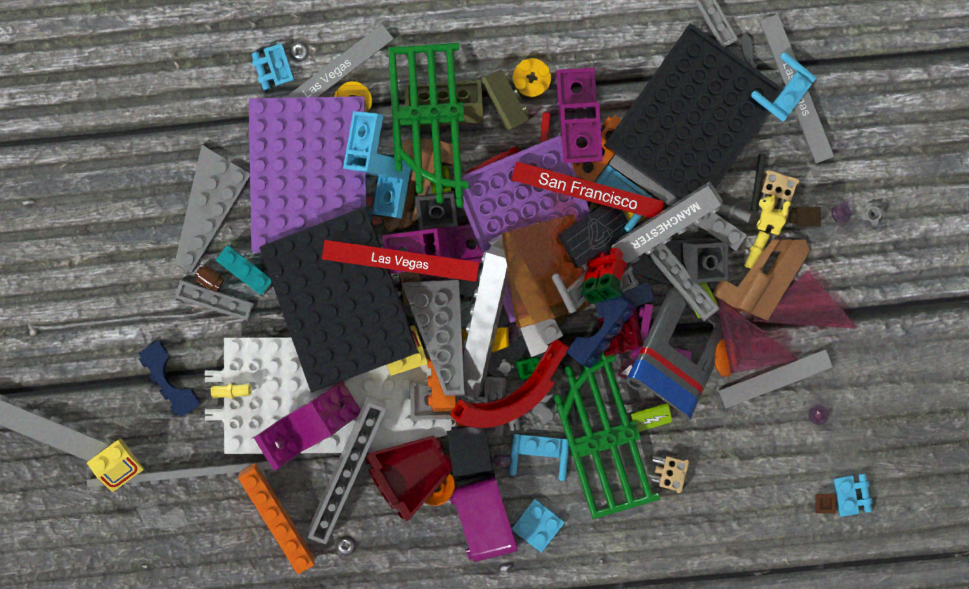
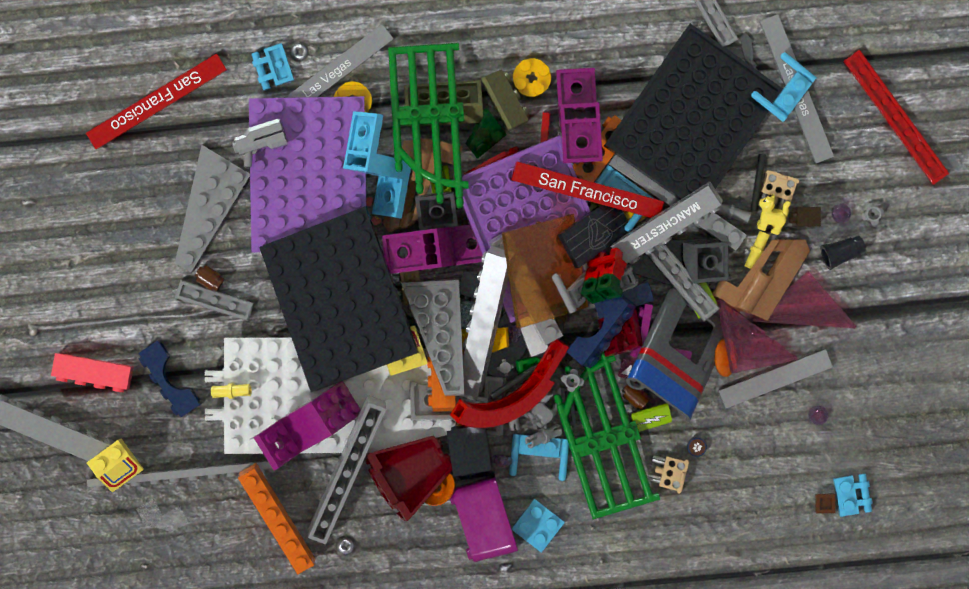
teal brick [215,245,272,296] -> none
red tile [322,240,480,282] -> none
none -> coral brick [51,353,134,392]
none -> red tile [86,54,227,150]
none -> light grey piece [232,118,288,167]
none -> dark green wing [465,108,507,159]
none -> pearl dark grey bar [489,363,537,401]
none -> light grey pin [525,424,562,448]
none -> light grey plate [561,369,584,392]
none -> reddish brown brick [622,382,650,410]
none -> tile [687,437,707,457]
none -> black plant [820,236,866,270]
none -> red tile [843,50,949,185]

